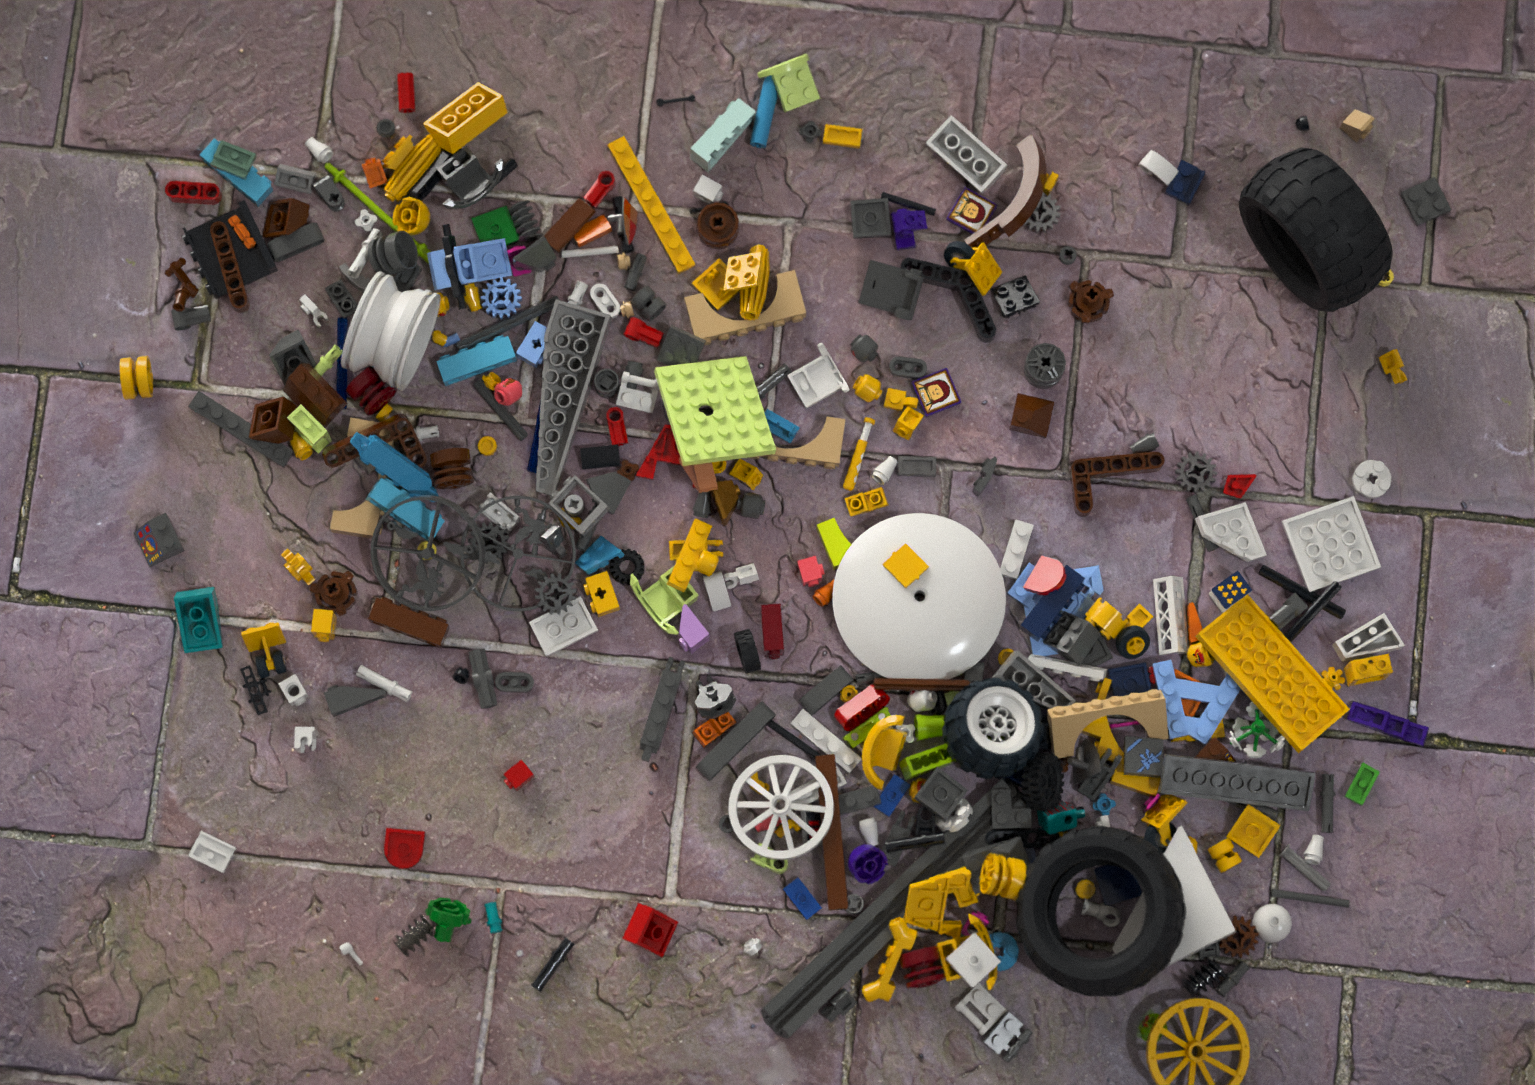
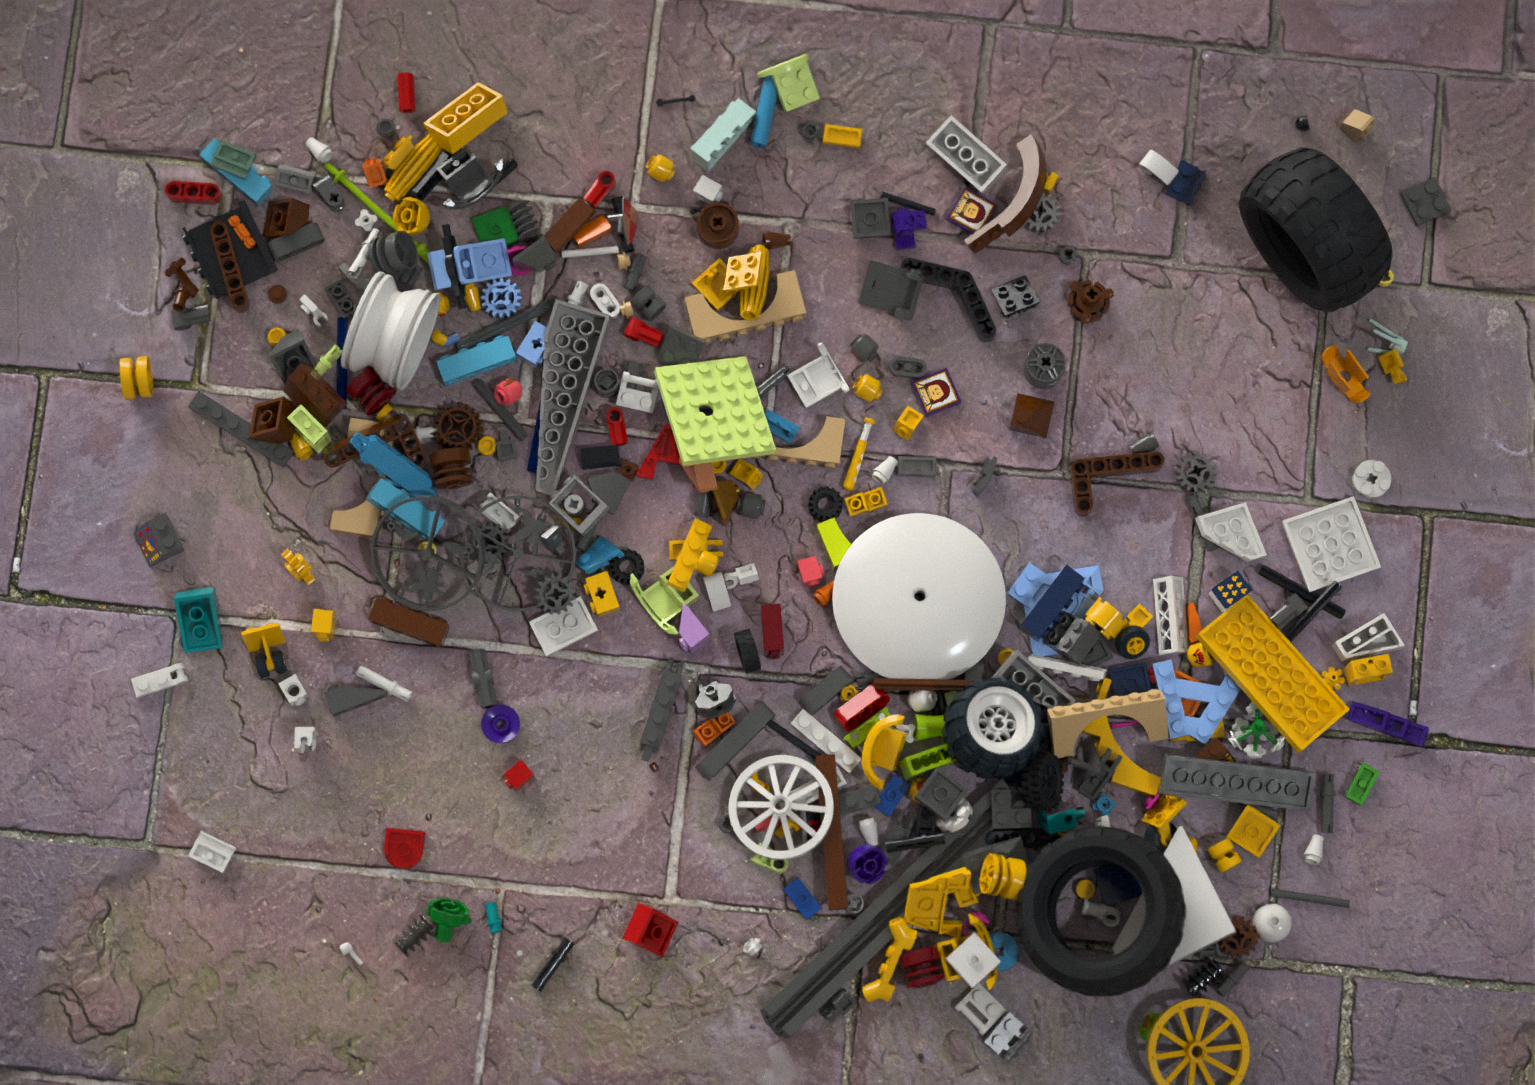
black piece [240,665,272,716] -> none
reddish brown piece [310,571,358,616] -> none
black hinge [453,667,470,684] -> none
yellow plate [482,372,501,391] -> none
dark grey plate [495,672,534,693] -> none
yellow plate [607,136,695,274] -> none
yellow piece [883,543,929,588] -> none
yellow plate [884,388,918,411] -> none
yellow plate [944,241,1002,296] -> none
white plate [1000,519,1034,580] -> none
tile [1023,556,1066,595] -> none
dark grey tile [1124,736,1163,778] -> none
red piece [1222,474,1257,499] -> none
light grey axle [1278,844,1330,891] -> none
none -> white plate [131,662,189,698]
none -> yellow plate [267,328,286,347]
none -> reddish brown plate [268,285,287,304]
none -> reddish brown gear [432,402,484,450]
none -> dark purple dish [481,705,520,743]
none -> dark grey plate [496,427,518,462]
none -> yellow head [646,154,675,183]
none -> reddish brown cone [762,231,791,250]
none -> black tyre [808,486,843,522]
none -> light orange piece [1322,345,1370,403]
none -> light aqua plant [1367,318,1408,355]

